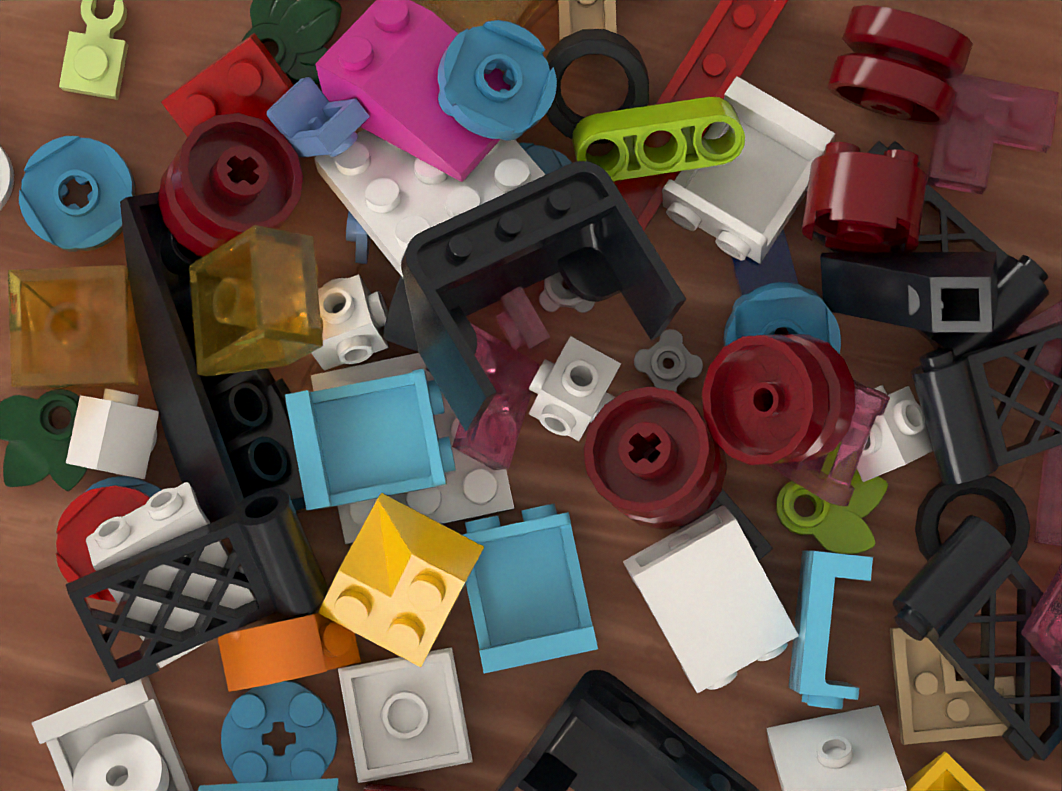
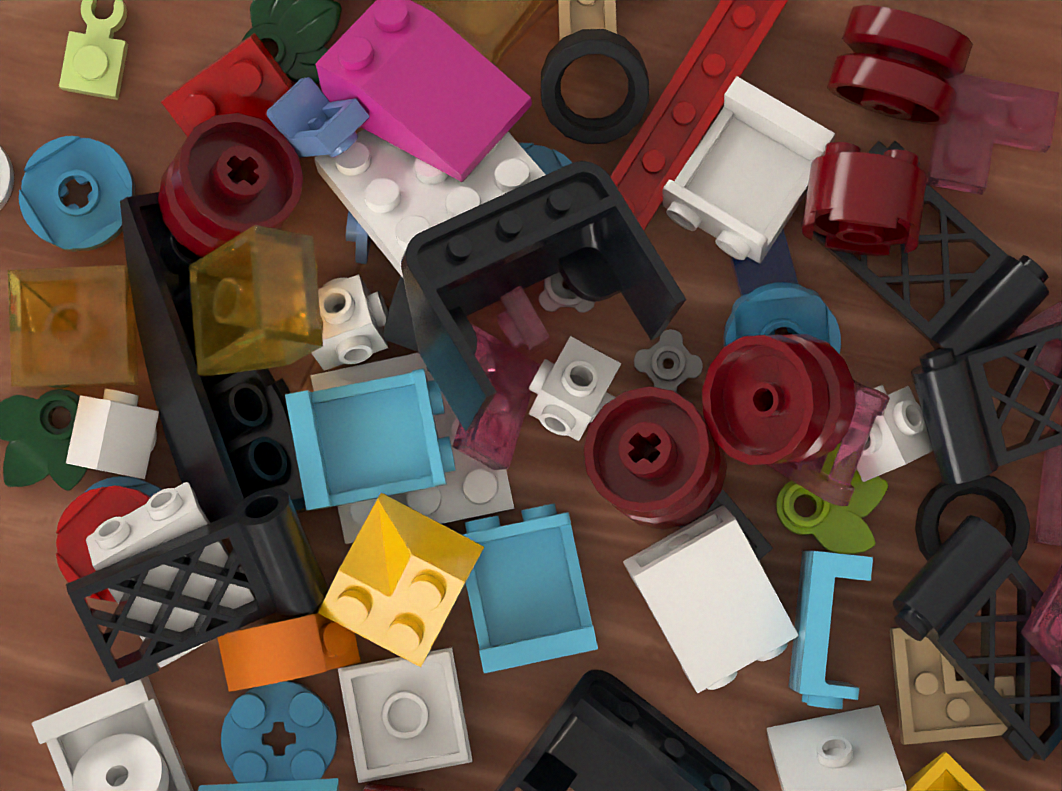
dark azure plate [438,20,557,141] -> none
lime beam [572,97,745,181] -> none
black slope [820,252,998,332] -> none

